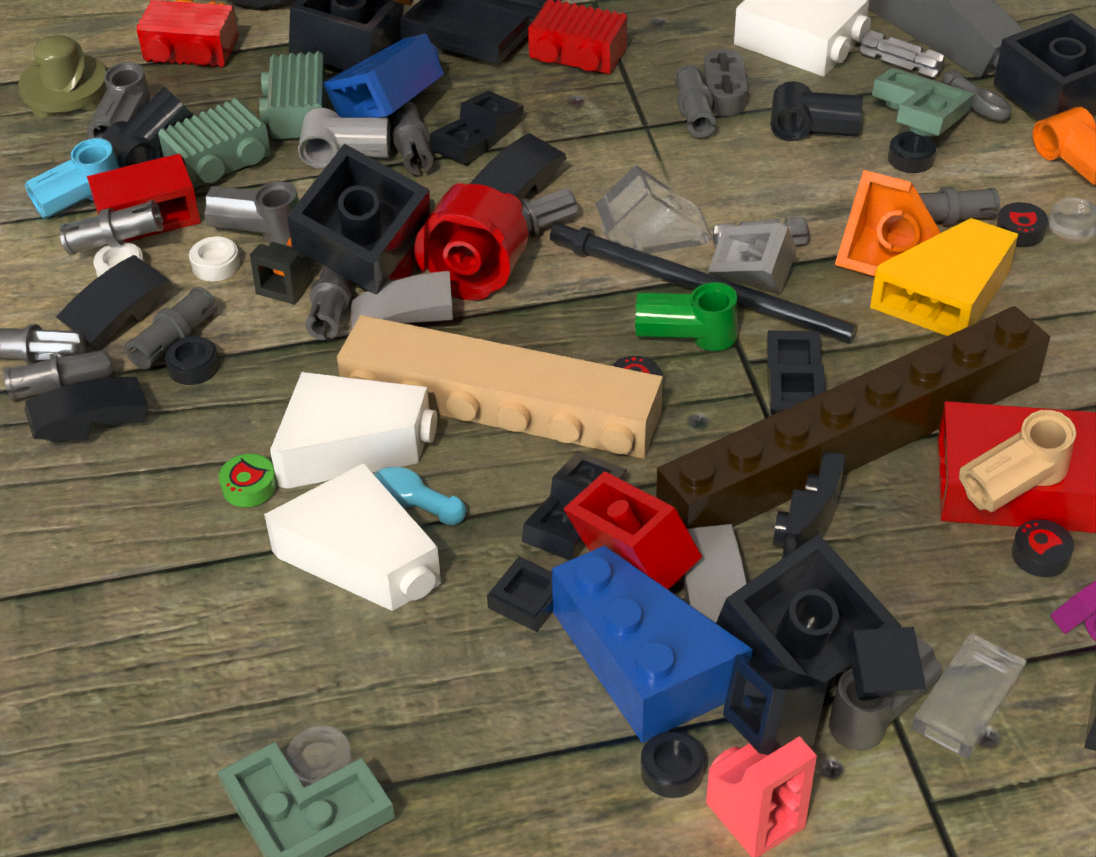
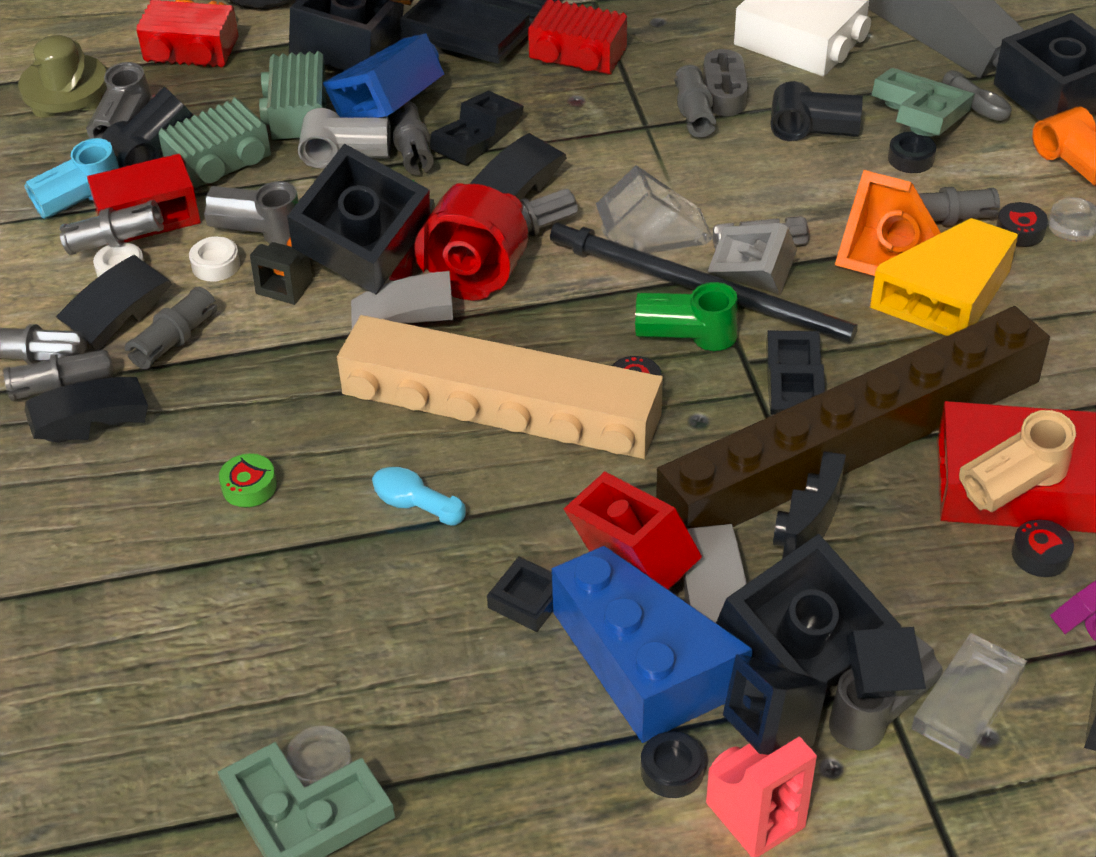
black tile [165,336,220,385] -> none
white slope [264,463,441,611] -> none
white slope [270,372,437,488] -> none
flat silver pin [305,265,351,340] -> none
black slope [522,451,627,561] -> none
flat silver axle [860,30,945,79] -> none

